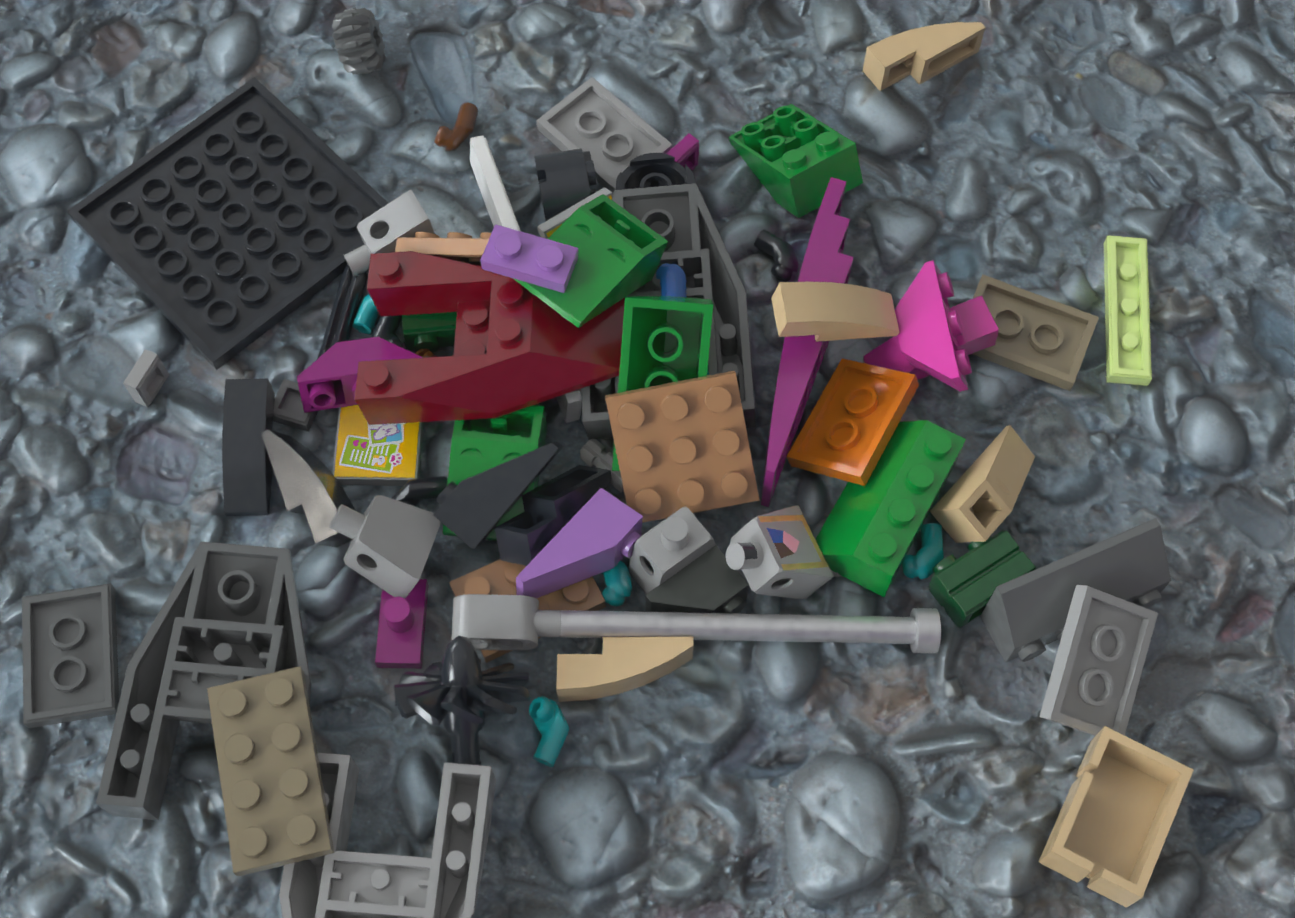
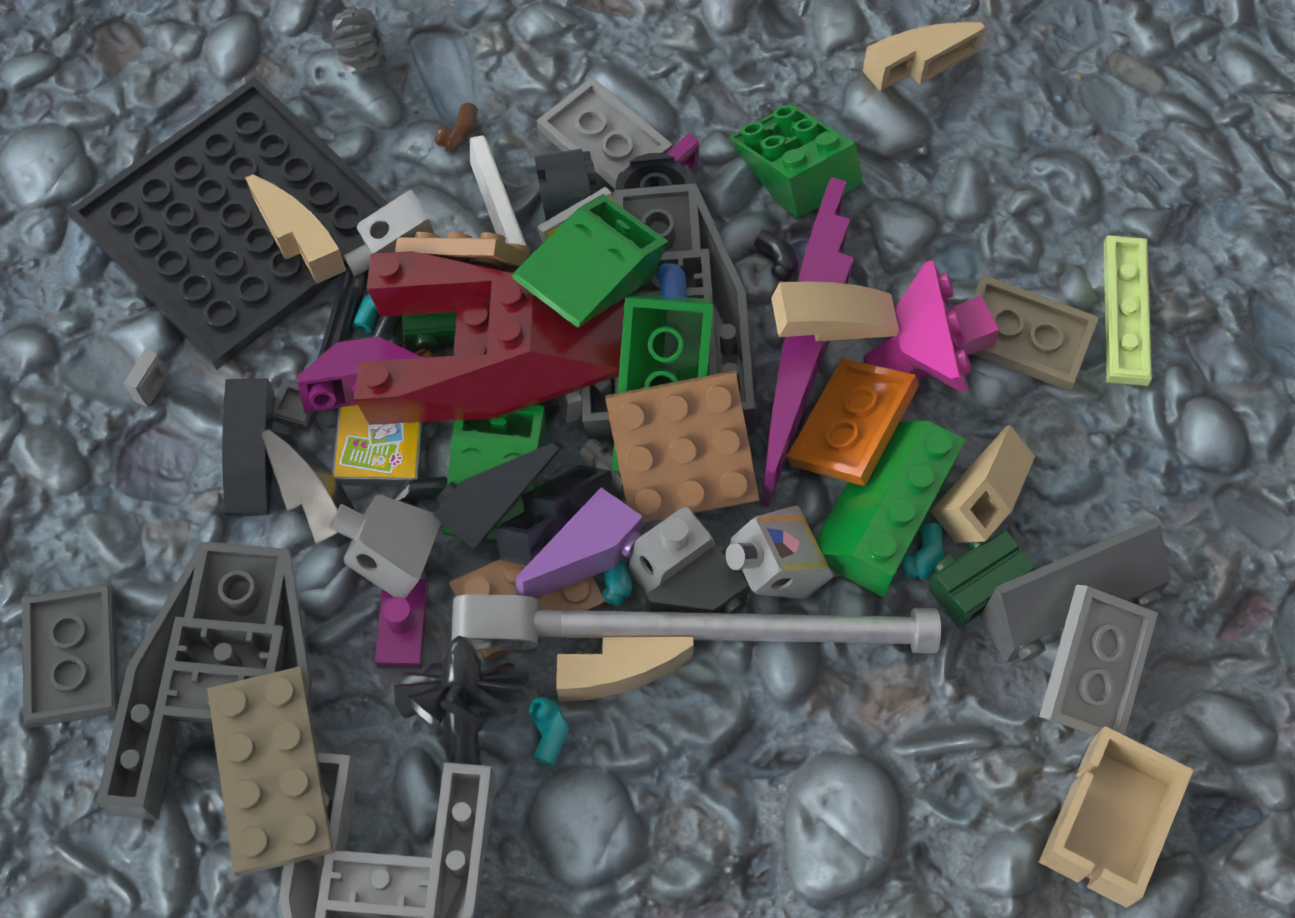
medium lavender plate [480,224,579,293] -> none
none -> tan slope [246,175,346,284]

